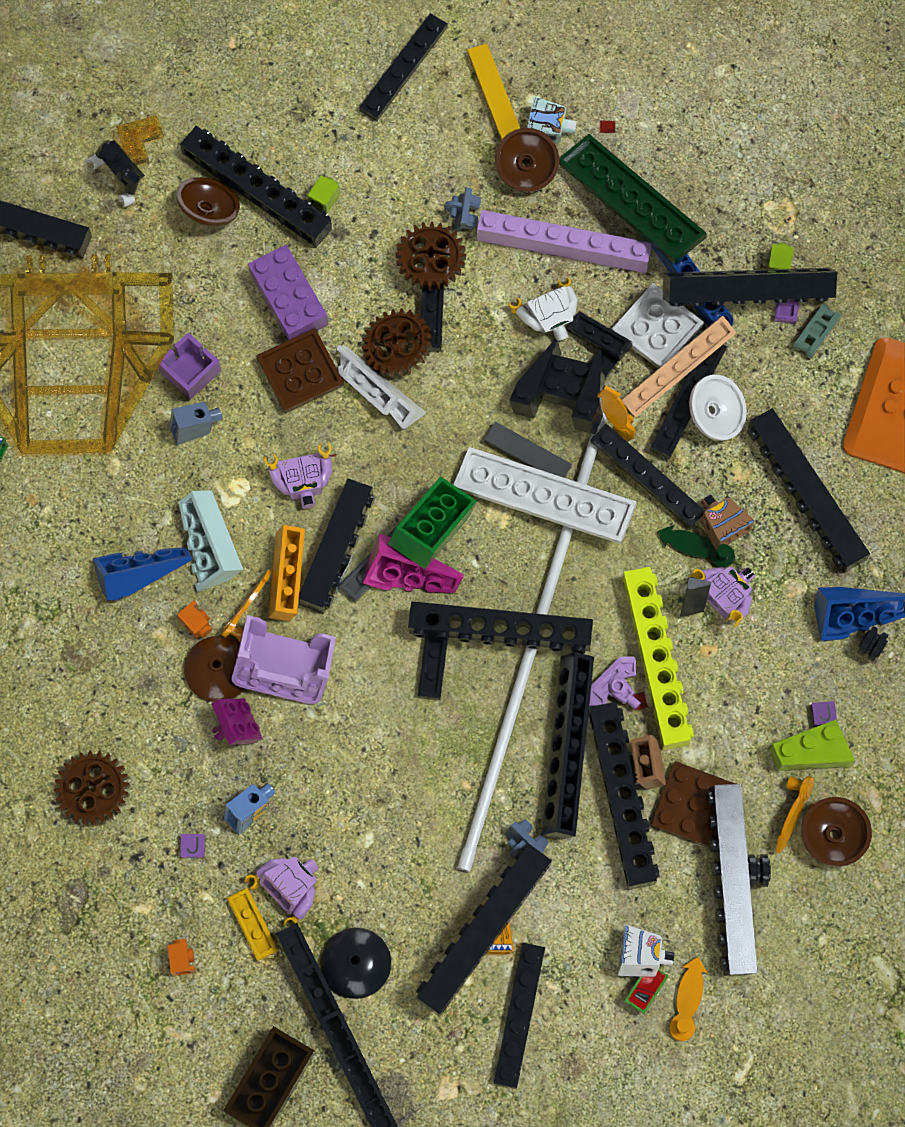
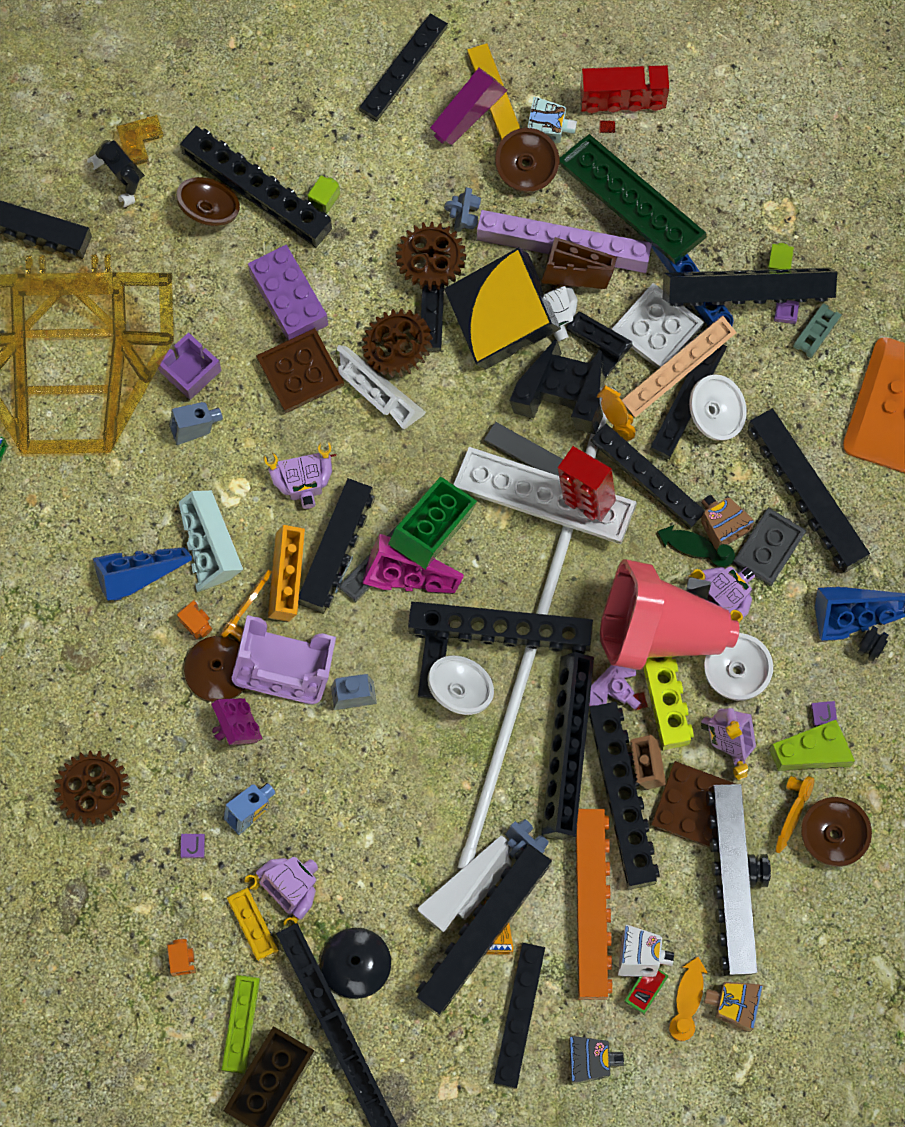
none -> lime tile [222,975,260,1074]
none -> sand blue torso [331,674,377,710]
none -> white wedge [418,836,513,932]
none -> white dish [428,656,494,715]
none -> magenta slope [430,68,507,145]
none -> yellow tile [444,247,561,370]
none -> reddish brown wedge [541,237,617,289]
none -> red piece [558,446,616,522]
none -> dark grey torso [569,1036,624,1085]
none -> orange brick [576,809,612,1000]
none -> red piece [580,65,669,113]
none -> coral cone [600,559,739,670]
none -> lavender torso [701,708,756,780]
none -> white dish [704,633,773,701]
none -> torso [704,982,763,1032]
none -> dark grey tile [733,507,807,586]

